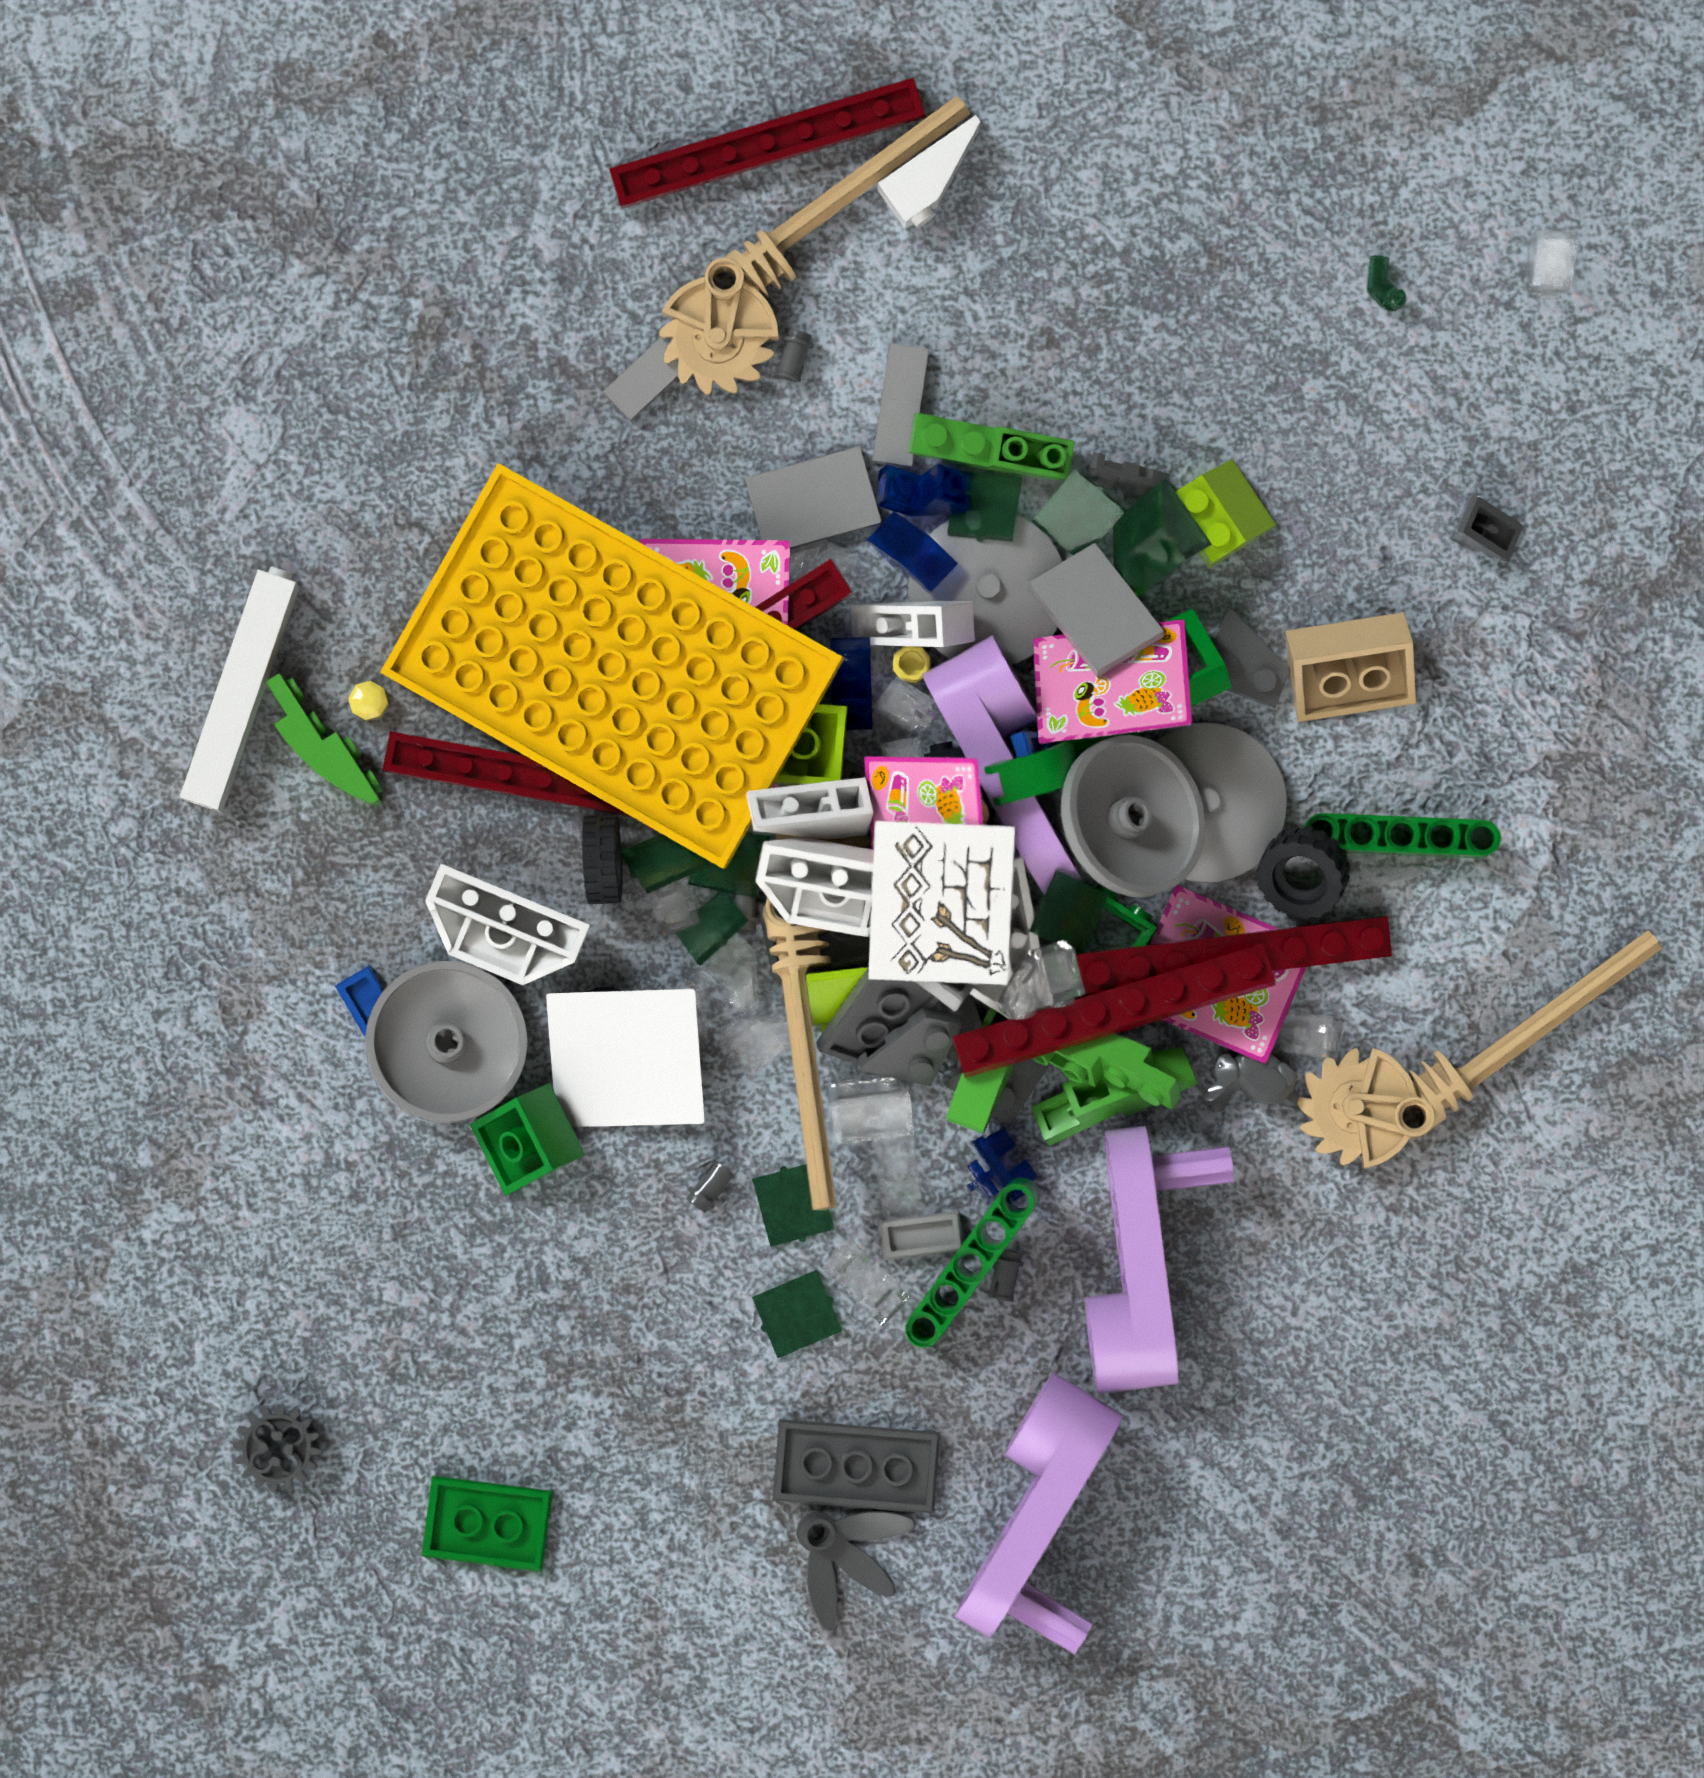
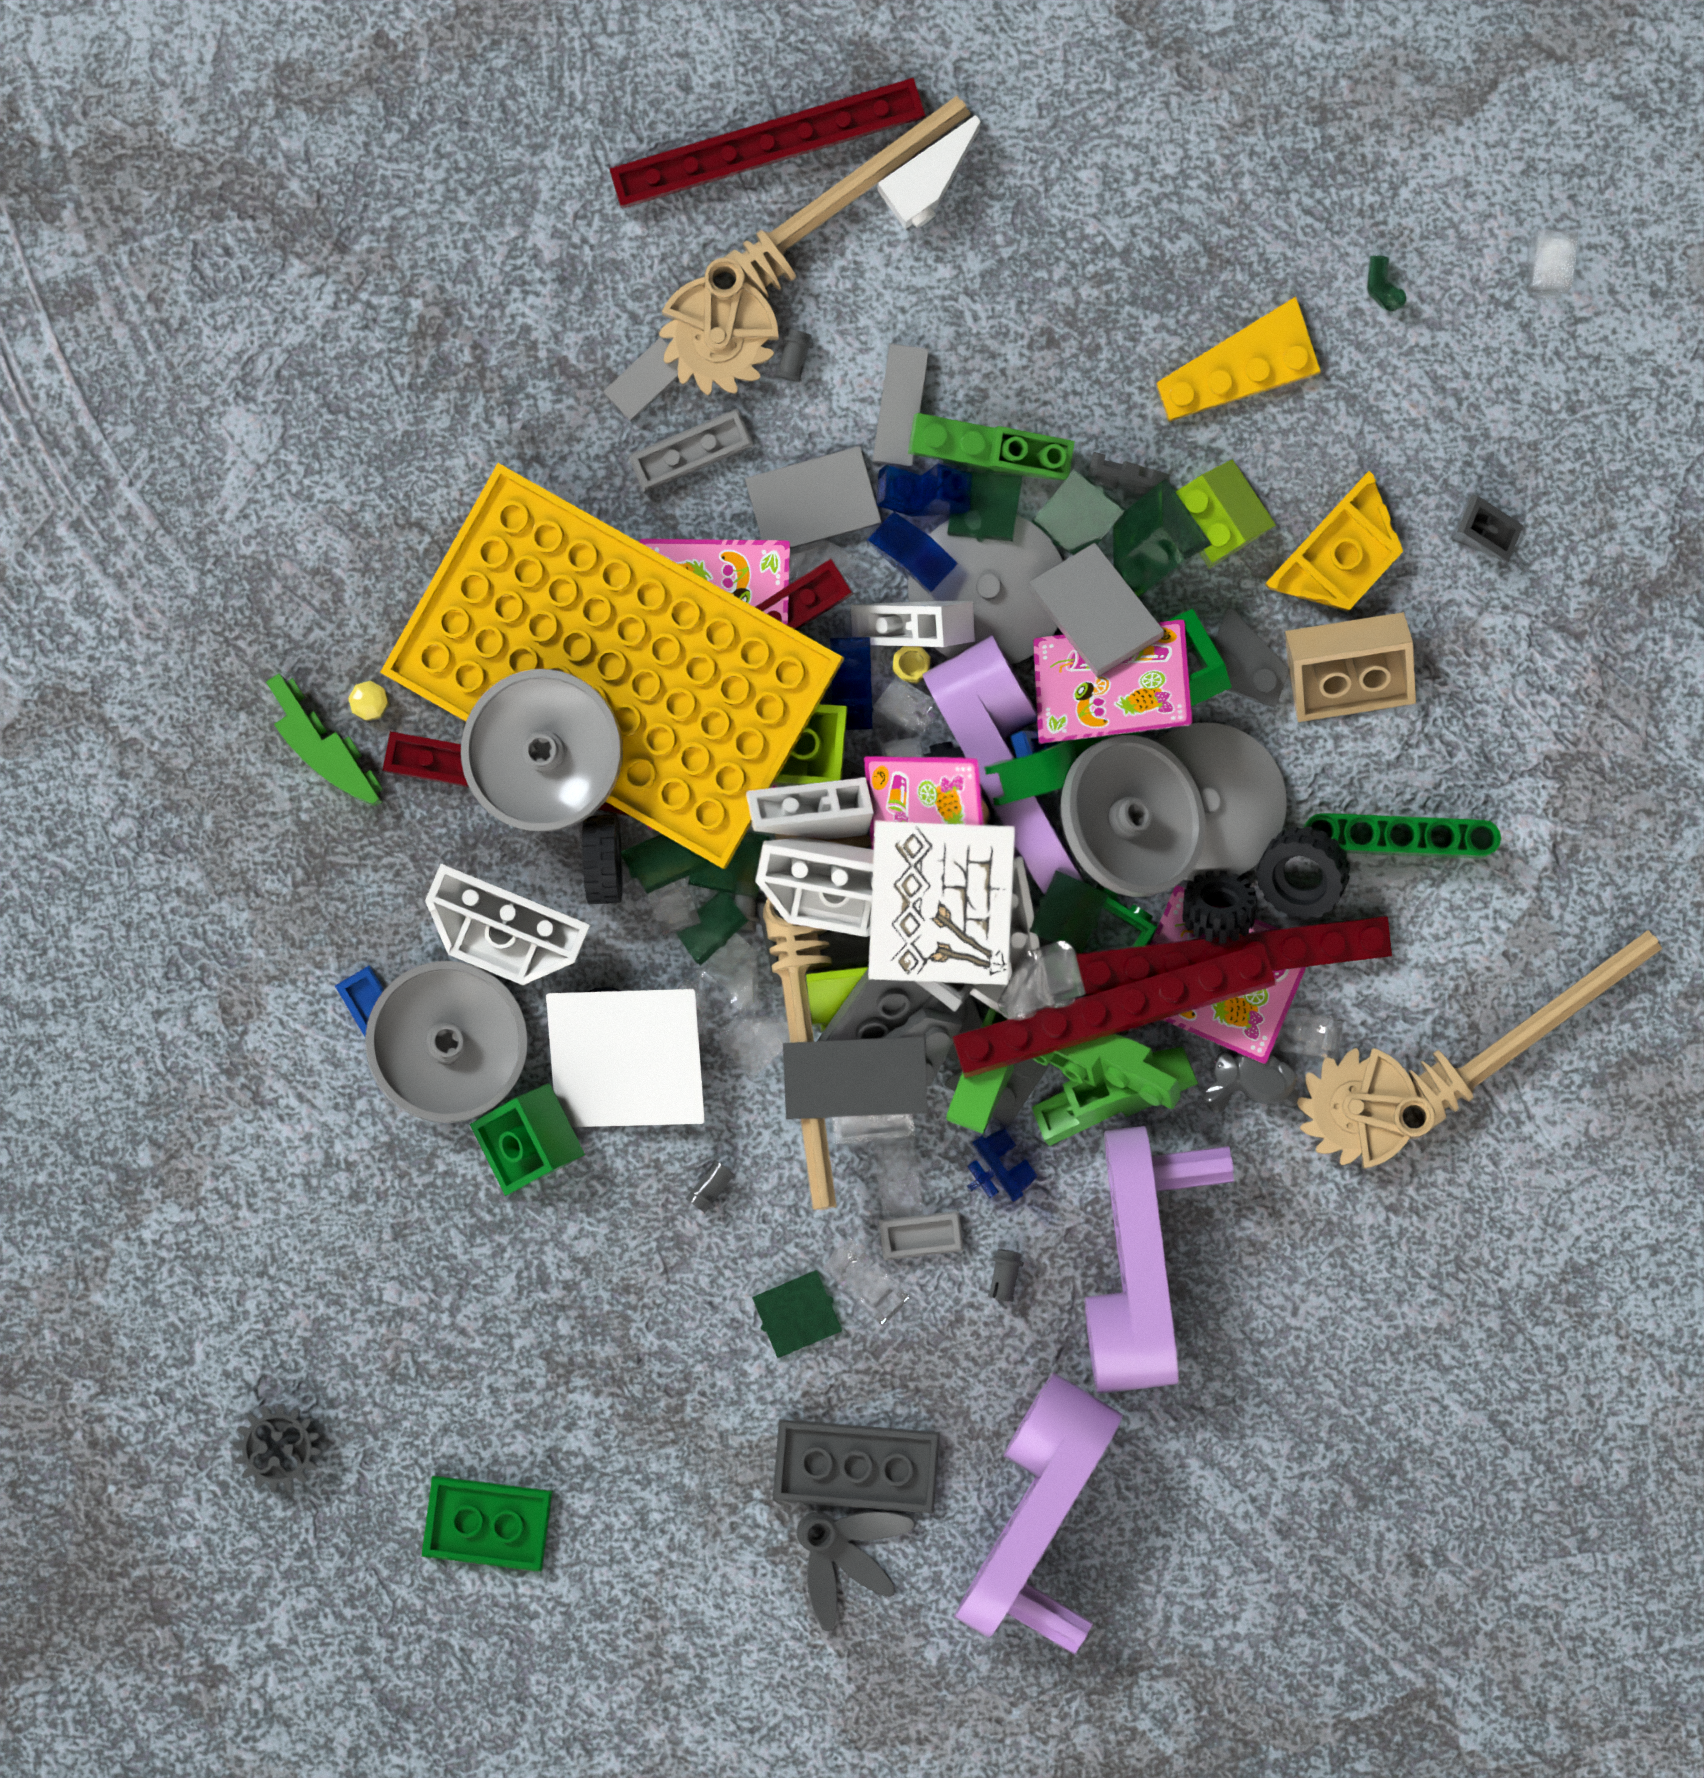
white brick [180,567,300,813] -> none
clear green piece [752,1164,834,1247] -> none
green beam [905,1178,1040,1348] -> none
none -> light grey dish [461,669,623,832]
none -> light grey tile [628,408,754,493]
none -> dark grey sticker [783,1037,928,1120]
none -> yellow wing [1156,296,1321,422]
none -> black tyre [1182,871,1257,943]
none -> yellow wing [1265,471,1403,612]

